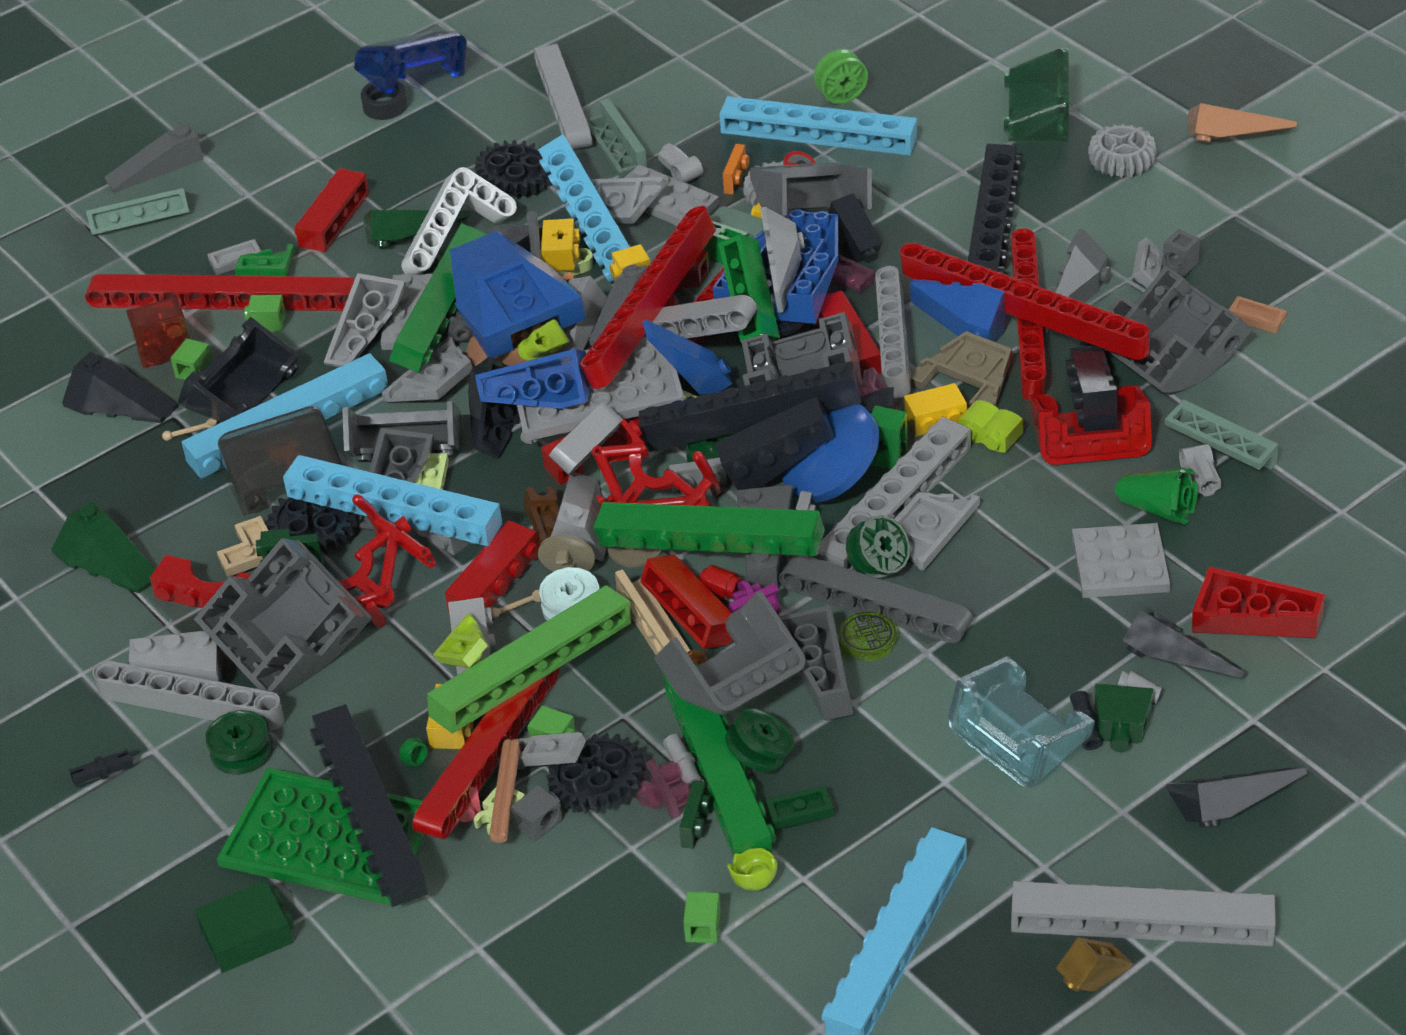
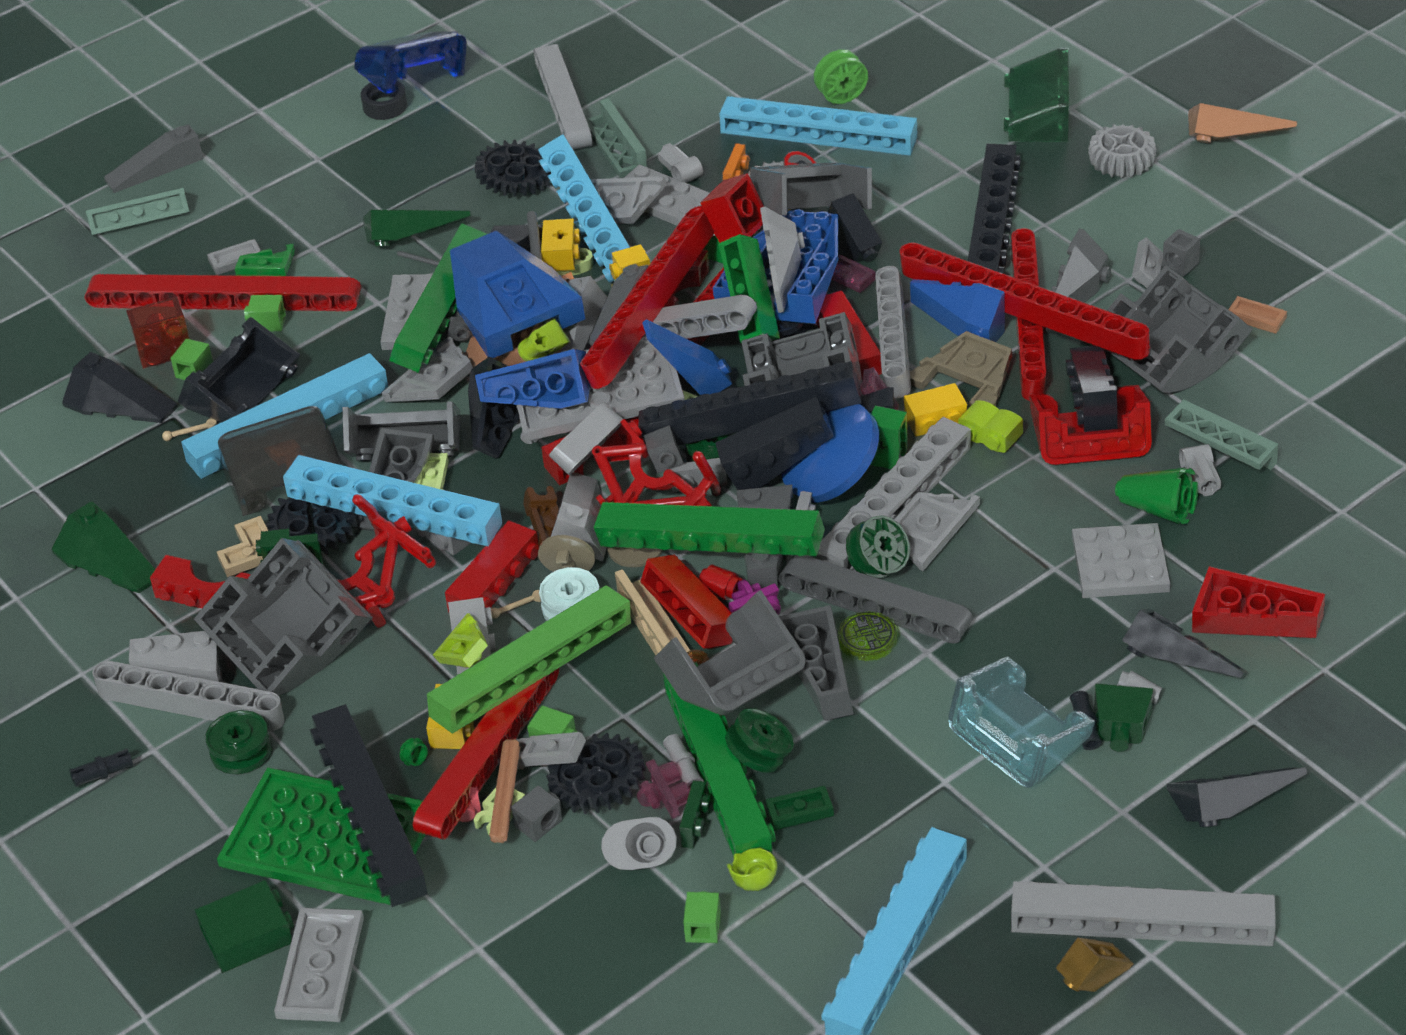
red brick [294,168,369,253] -> none
light grey wedge [324,273,406,367] -> none
white beam [401,168,516,275] -> none
none -> light grey plate [274,908,364,1022]
none -> light grey piece [601,817,677,870]
none -> dark grey brick [644,425,683,473]
none -> red brick [700,173,764,243]

